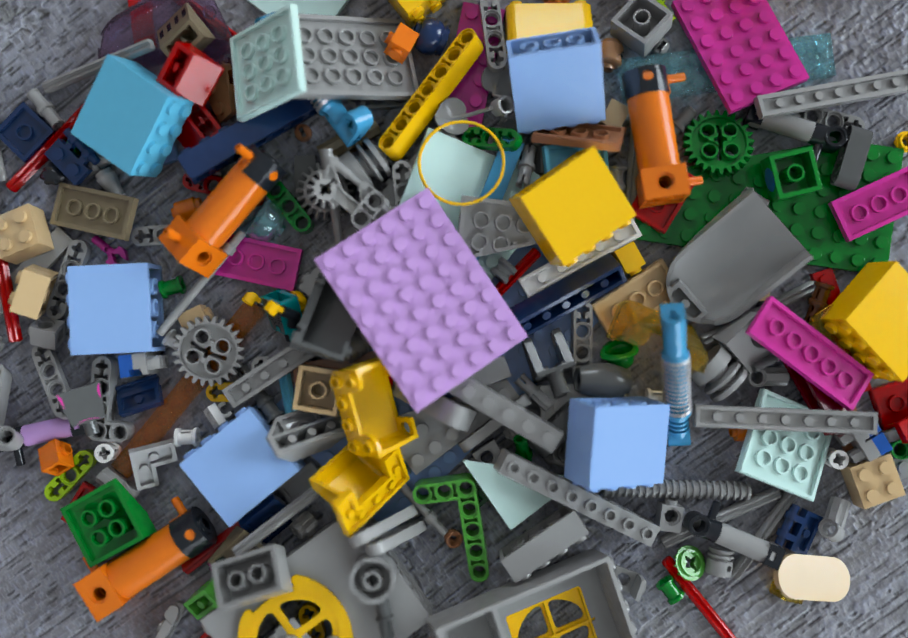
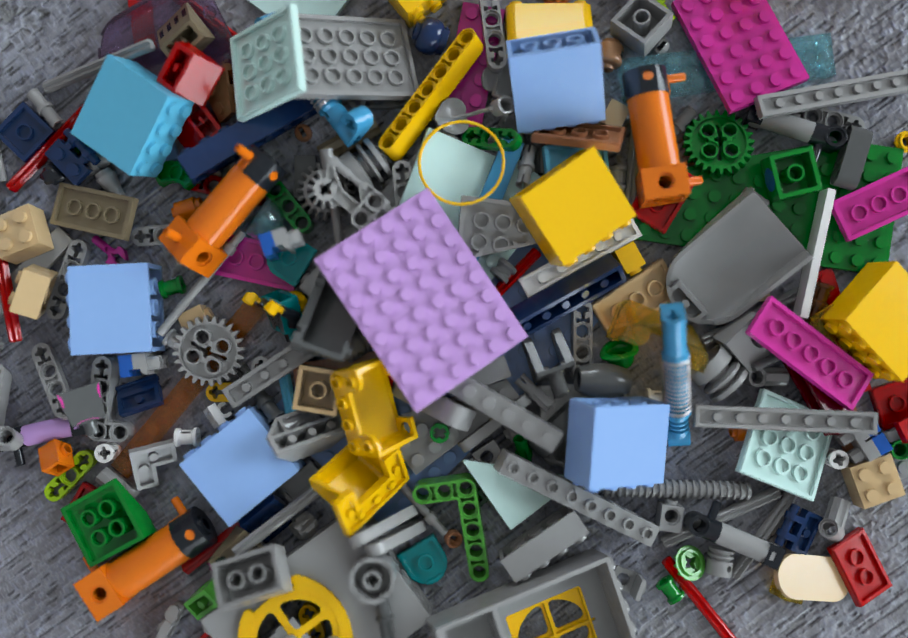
light grey brick [27,316,66,350] -> none
orange brick [383,22,419,64] -> none
none -> green tile [155,160,200,191]
none -> light grey hips [258,227,306,262]
none -> teal tile [266,243,318,287]
none -> teal tile [397,532,448,585]
none -> green bush [430,422,450,443]
none -> white tile [793,188,836,319]
none -> red tile [827,527,893,608]

